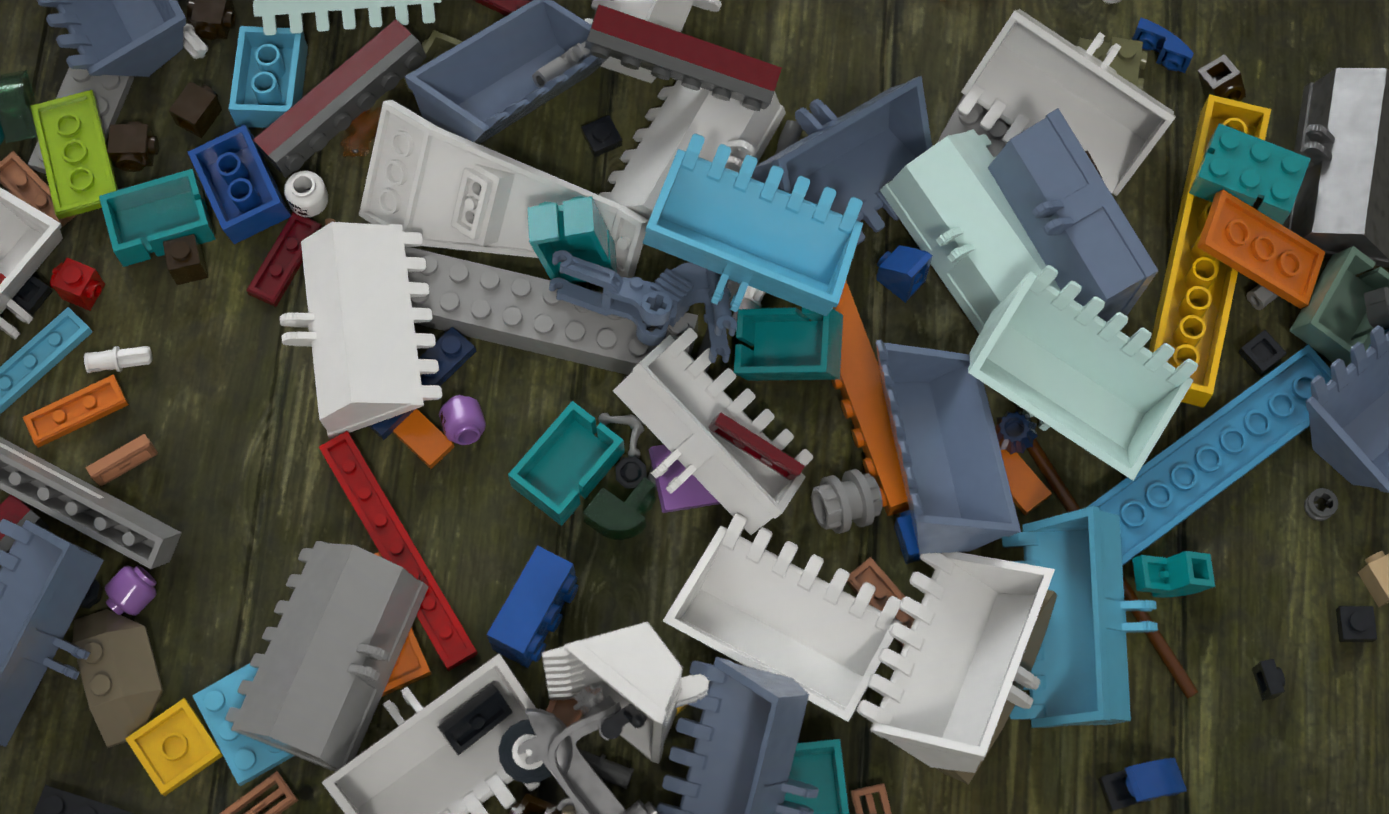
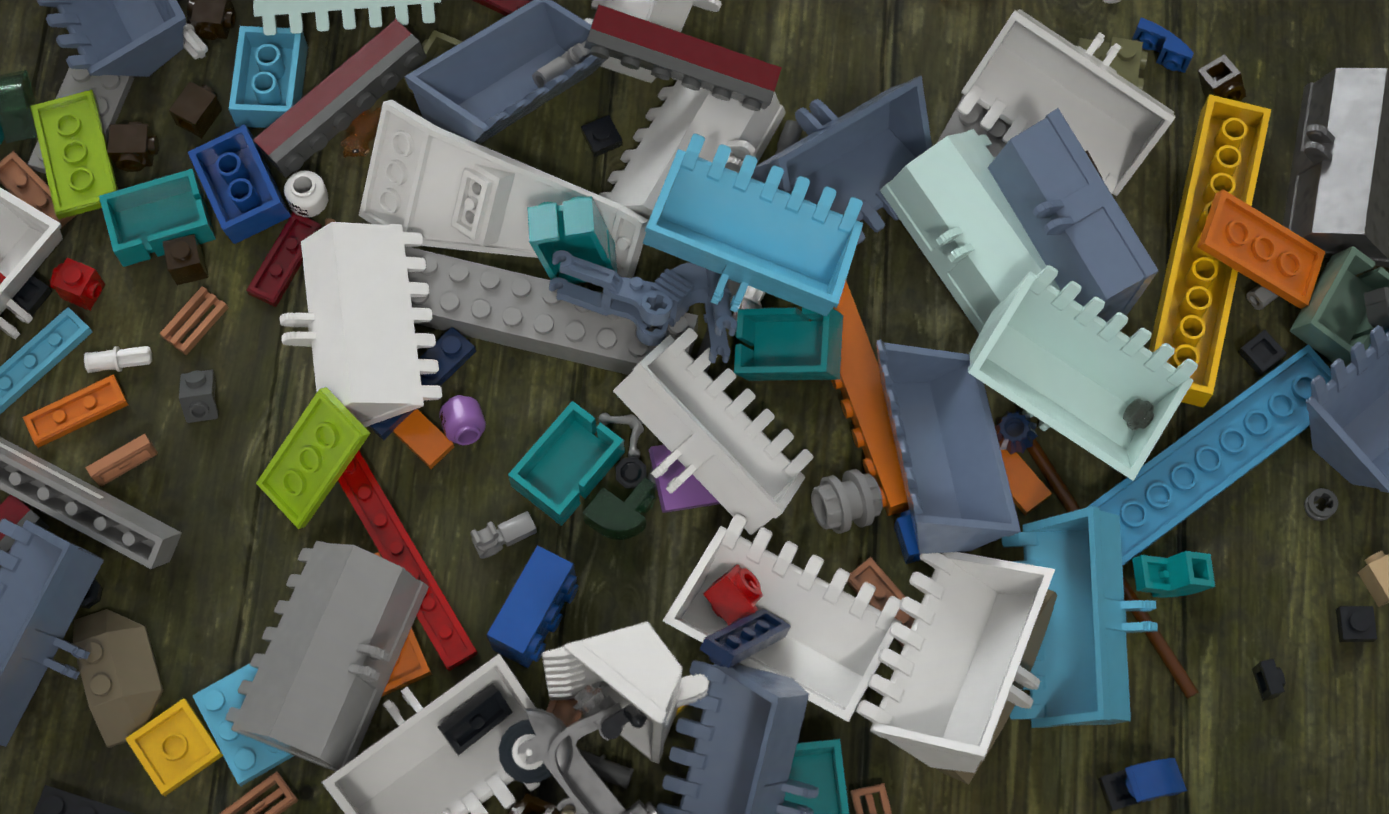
medium lavender head [105,565,157,616] -> none
dark red tile [708,412,805,481] -> none
blue slope [876,245,933,303] -> none
teal piece [1189,123,1311,225] -> none
none -> nougat tile [159,286,228,355]
none -> dark grey bracket [179,369,219,423]
none -> lime tile [256,387,370,529]
none -> light grey bar [470,511,537,559]
none -> dark blue plate [699,608,791,668]
none -> red brick [703,564,763,625]
none -> clear smoke plate [1123,399,1154,431]

